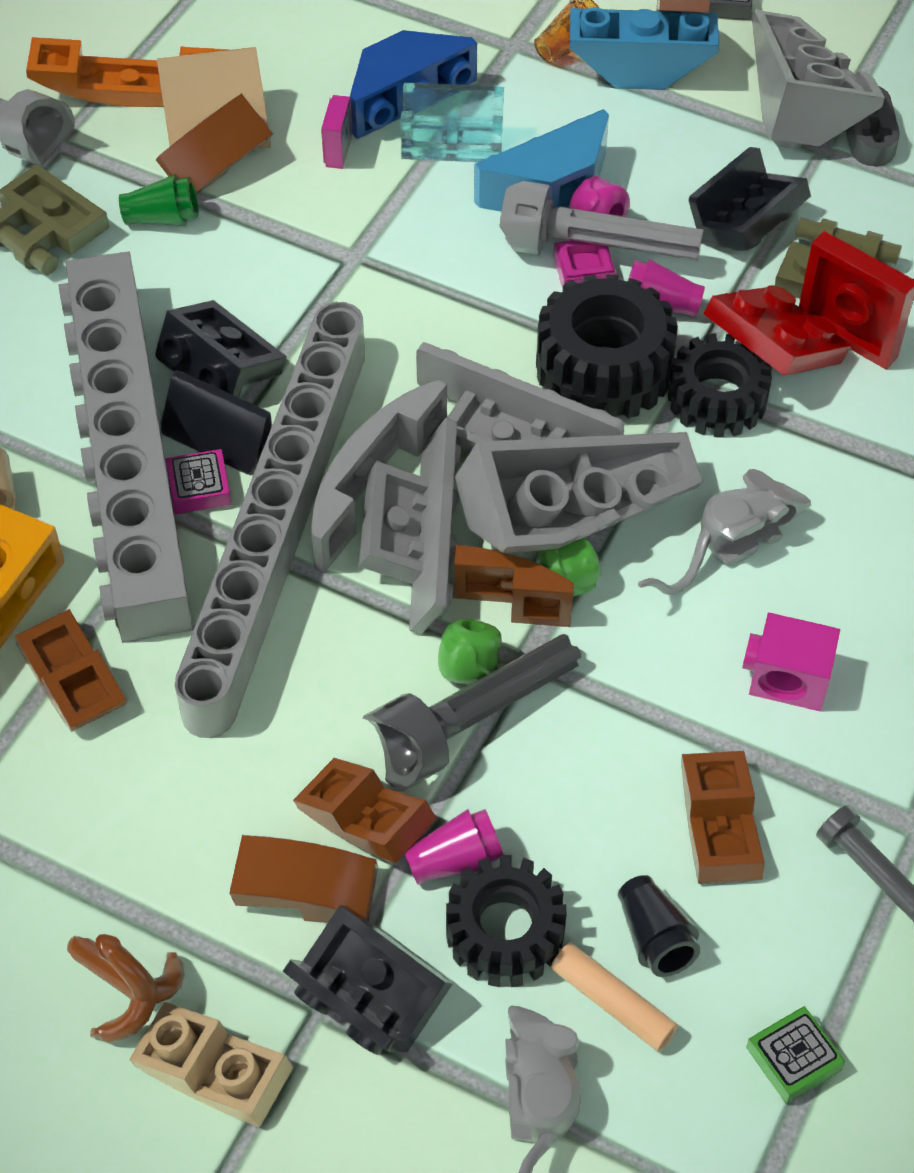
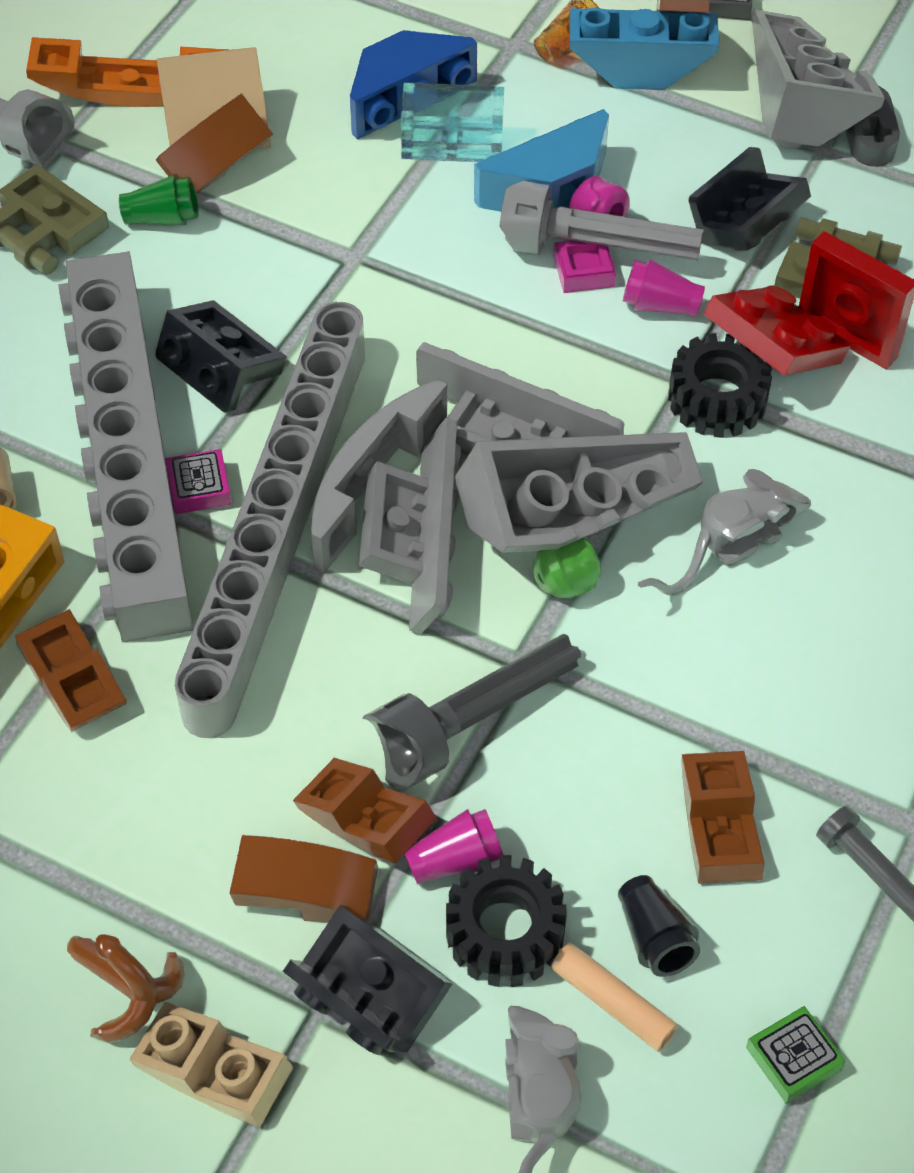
black slope [161,370,272,475] -> none
dark pink tile [321,95,352,169] -> none
bright green piece [438,619,502,684] -> none
dark orange slope [454,545,574,627] -> none
black tyre [536,274,678,419] -> none
dark pink brick [742,612,841,712] -> none

